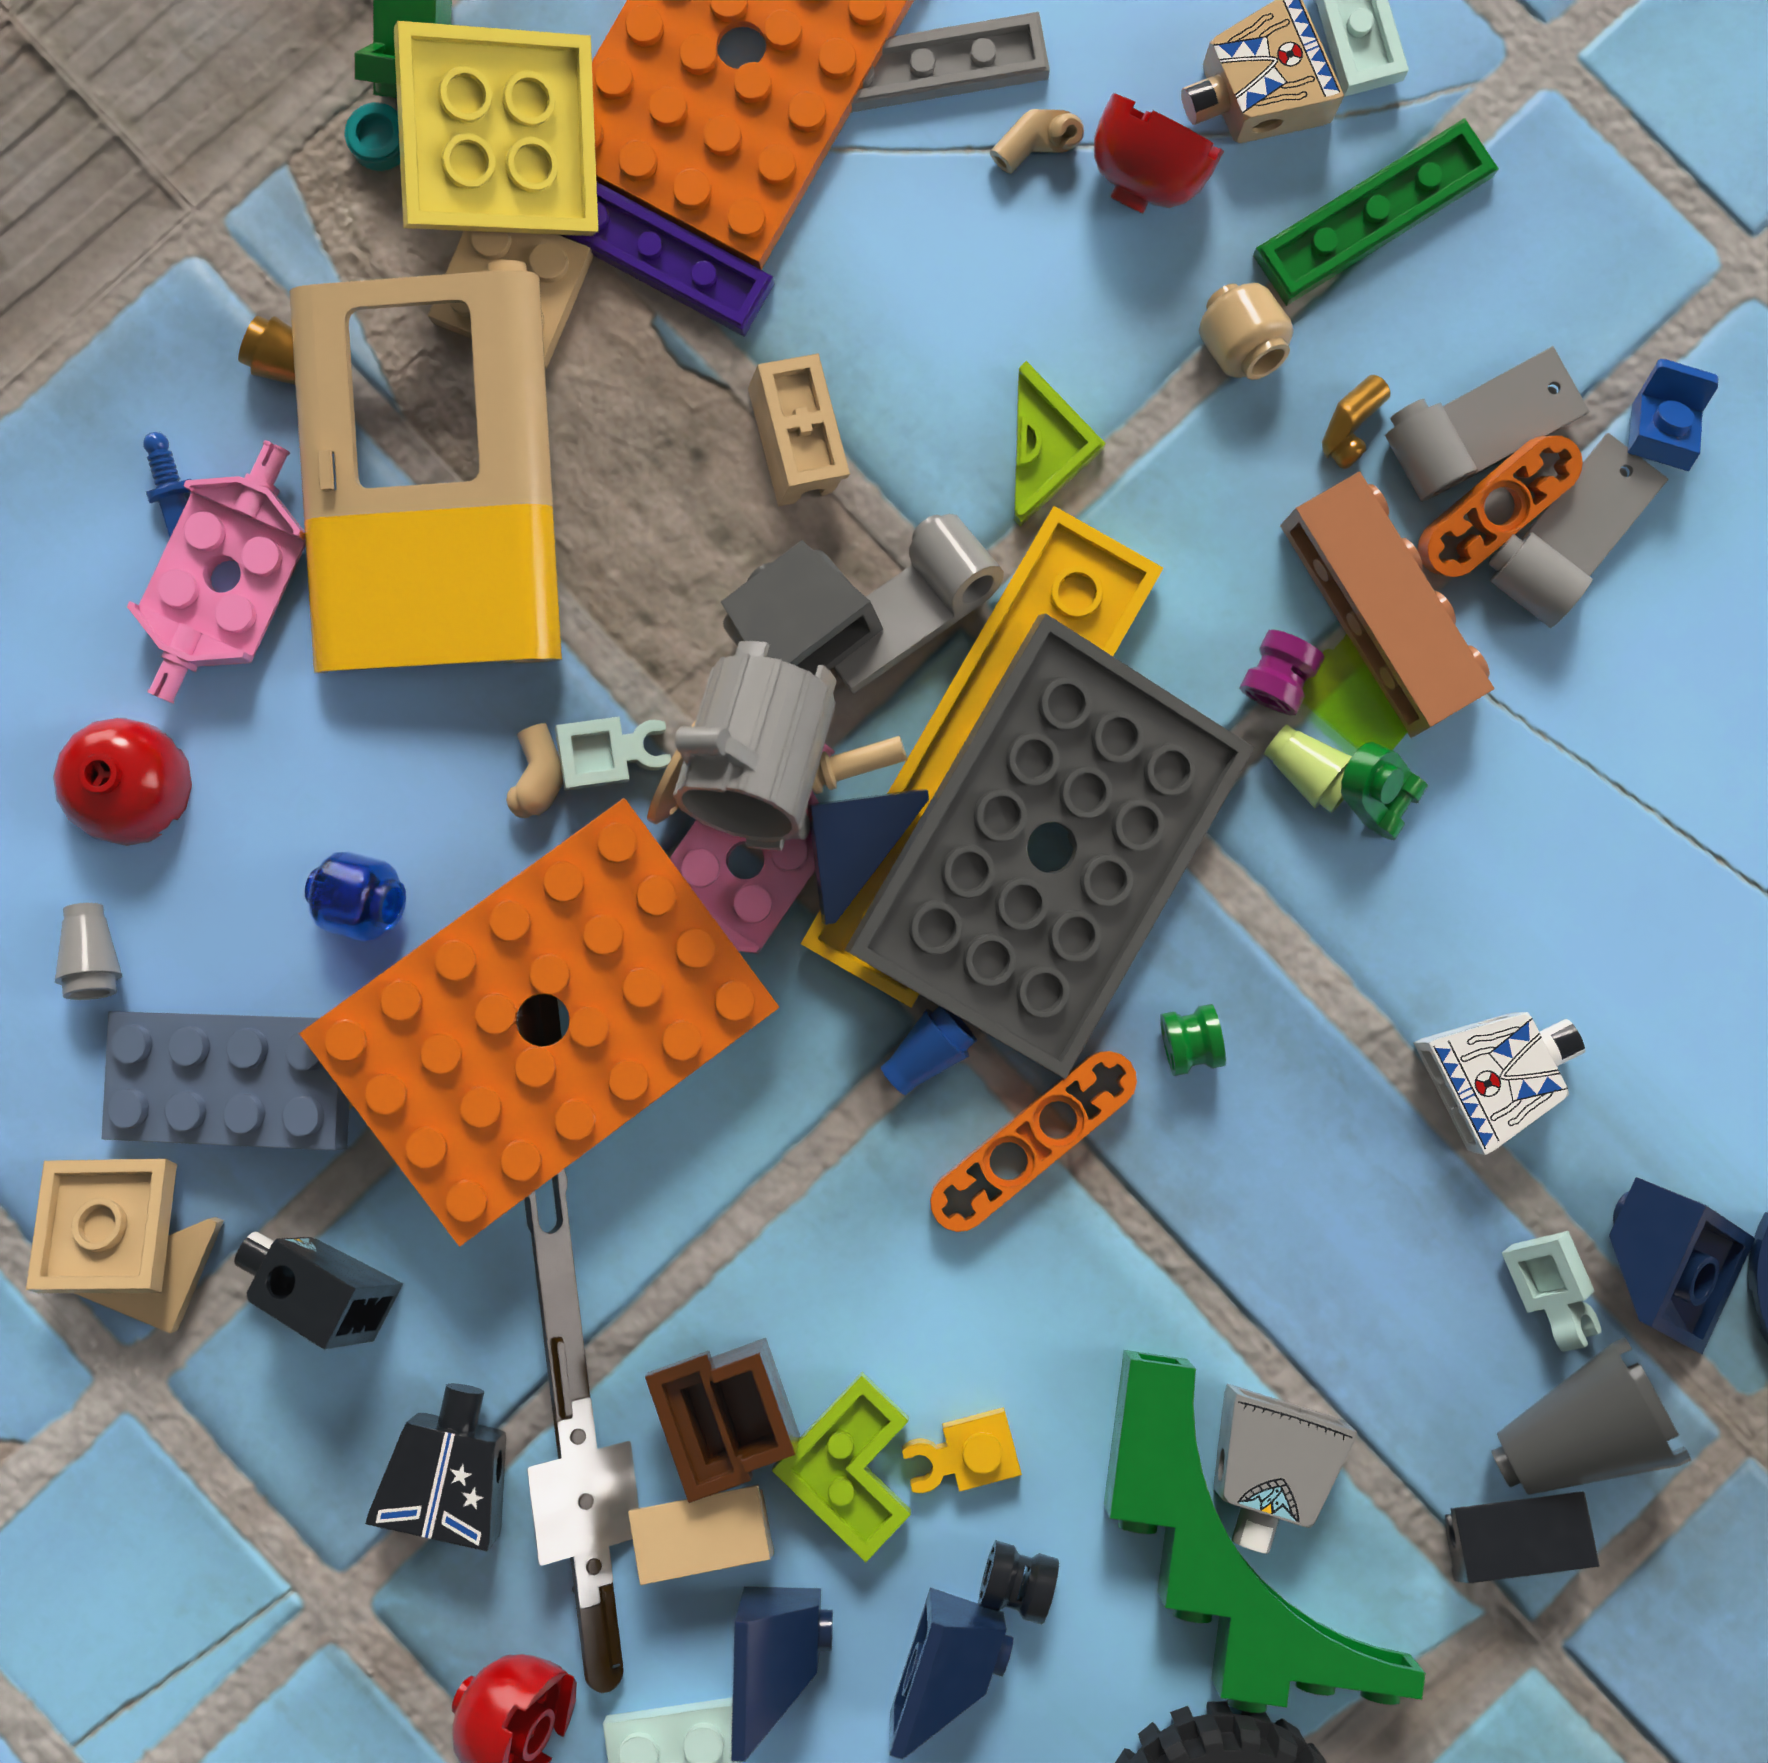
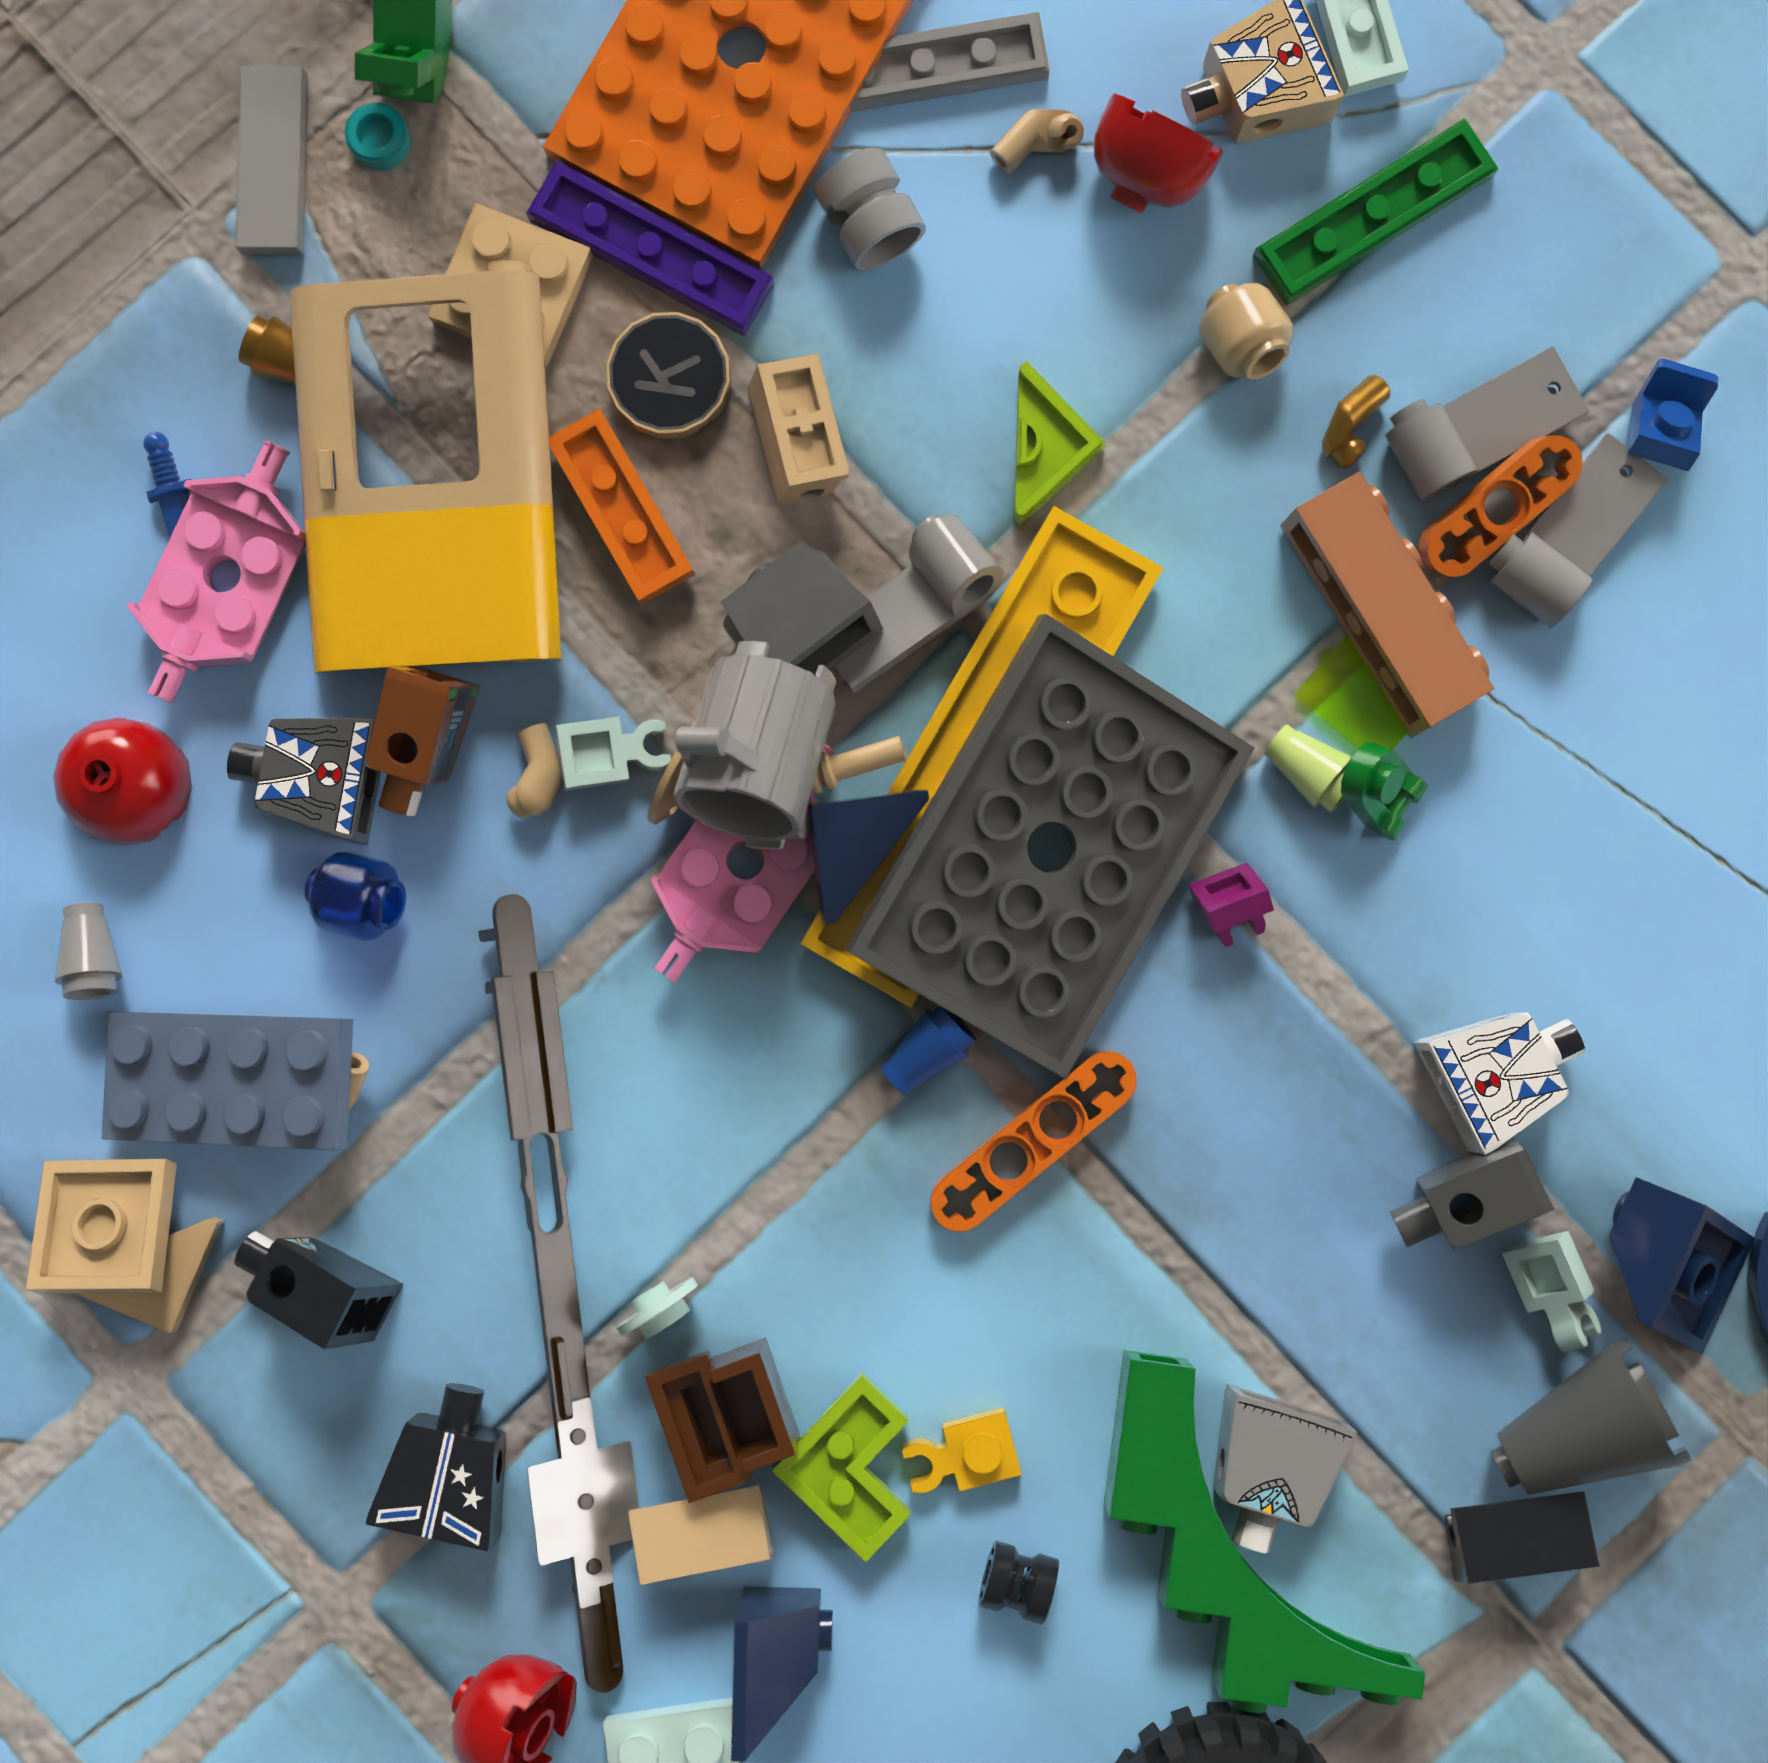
orange plate [299,798,780,1247] -> none
light yellow plate [394,21,598,236] -> none
dark blue slope [889,1587,1014,1760] -> none
green wheel [1160,1004,1226,1076] -> none
magenta wheel [1239,629,1325,715] -> none
none -> torso [227,718,381,845]
none -> light grey tile [235,66,308,255]
none -> dark orange torso [366,666,481,816]
none -> orange plate [549,408,695,606]
none -> black tile [606,312,731,439]
none -> light aqua piece [616,1277,698,1339]
none -> light grey wheel [813,147,926,271]
none -> magenta tile [1188,863,1274,947]
none -> dark grey torso [1390,1137,1555,1250]

